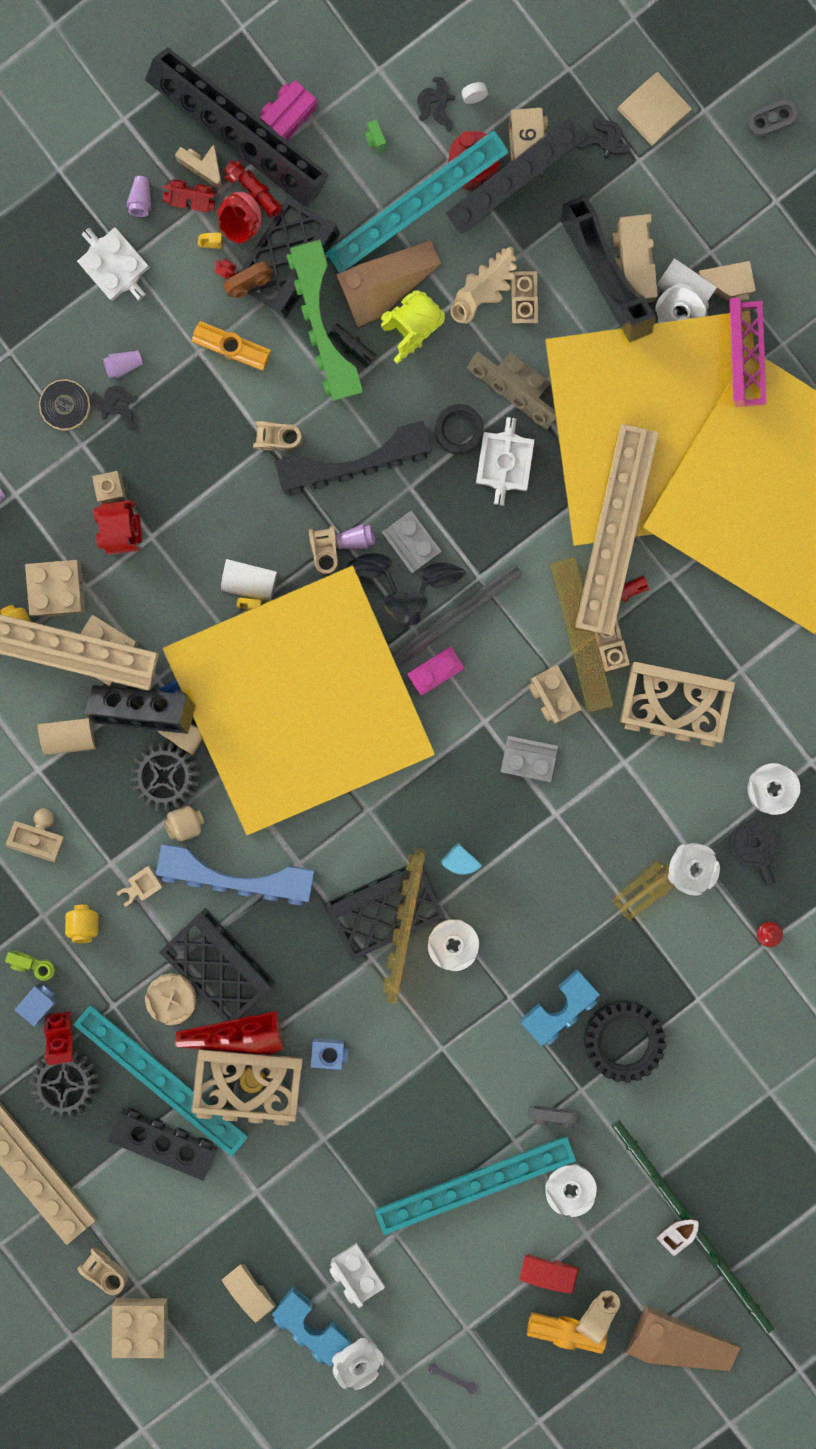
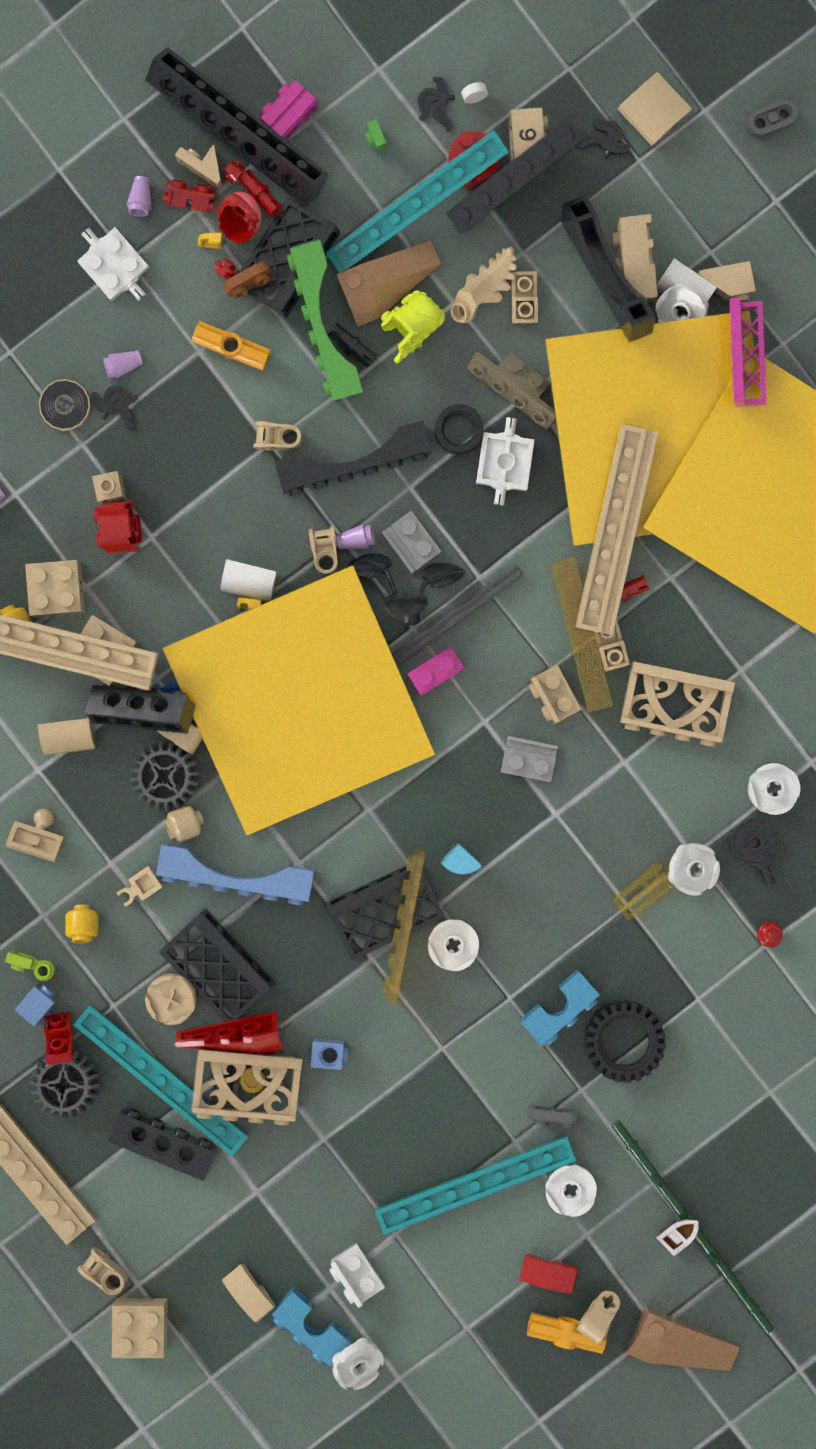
clear purple hinge [428,1364,477,1394] -> none

